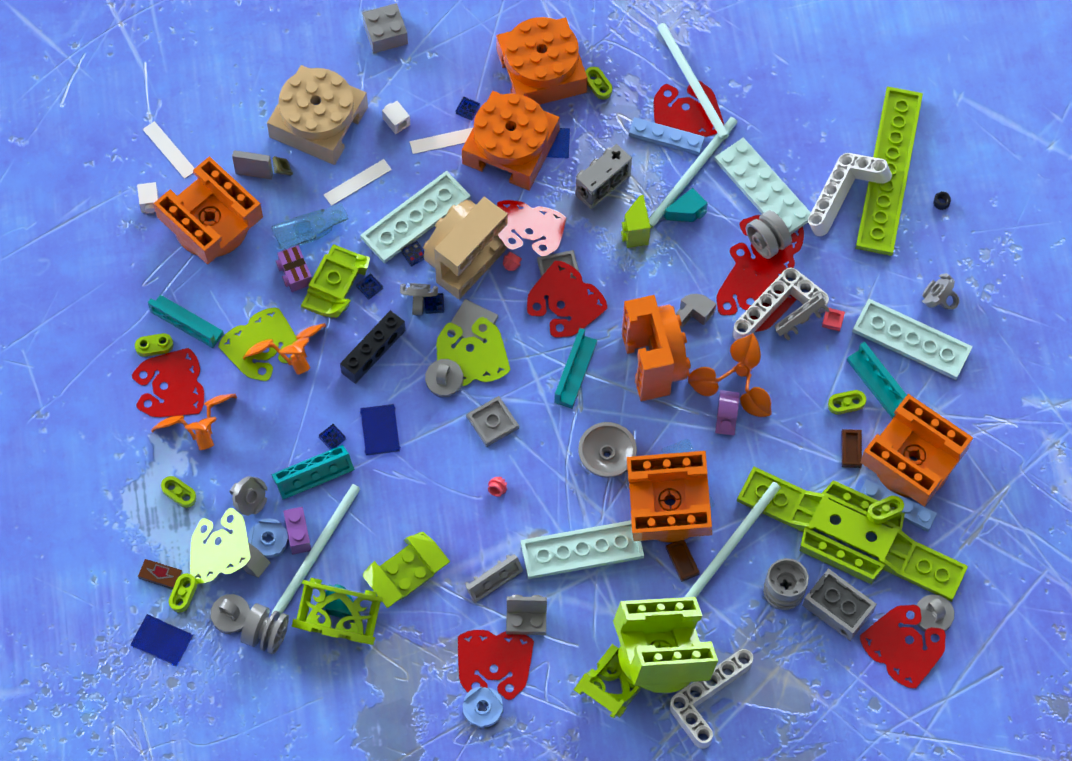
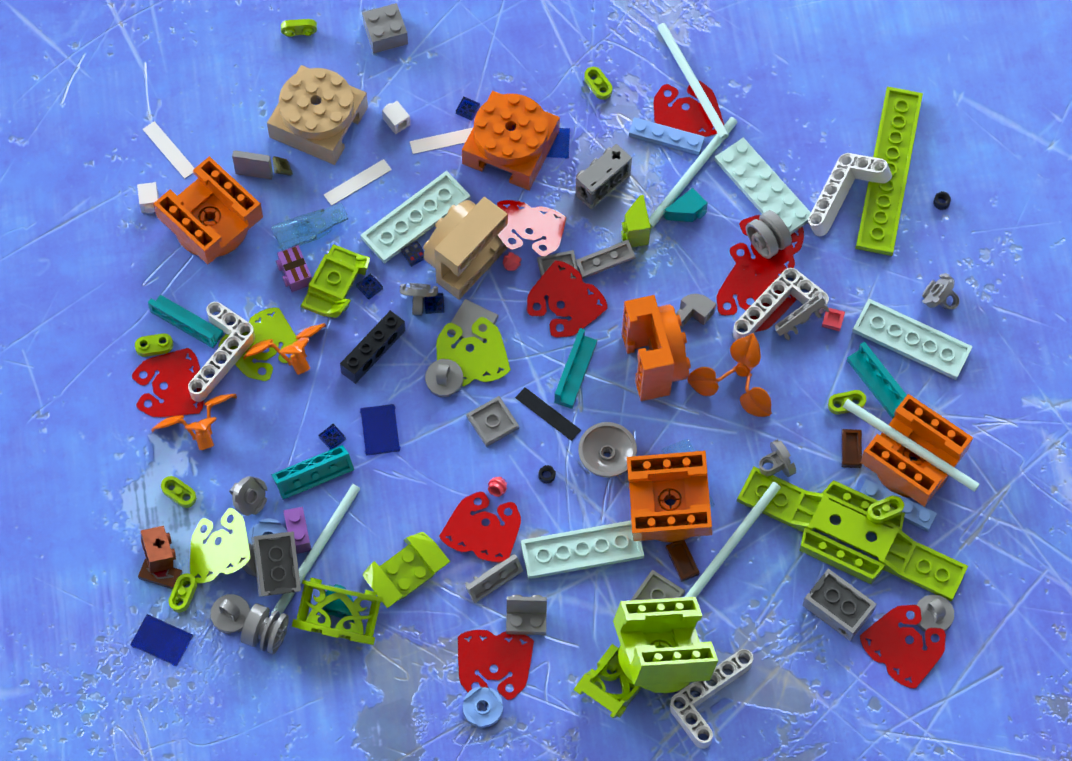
orange piece [496,17,588,105] -> none
medium lavender brick [715,390,739,435] -> none
light grey wheel [763,558,809,610] -> none
none -> brick [141,526,176,573]
none -> white beam [188,302,255,402]
none -> dark grey piece [252,531,301,597]
none -> lime plate [281,19,317,37]
none -> red piece [439,491,521,562]
none -> black sticker [515,387,581,441]
none -> black axle [538,465,556,484]
none -> light grey hinge [576,239,636,279]
none -> light grey tile [630,570,685,601]
none -> light grey tile [759,439,796,477]
none -> light aqua piece [843,399,980,492]

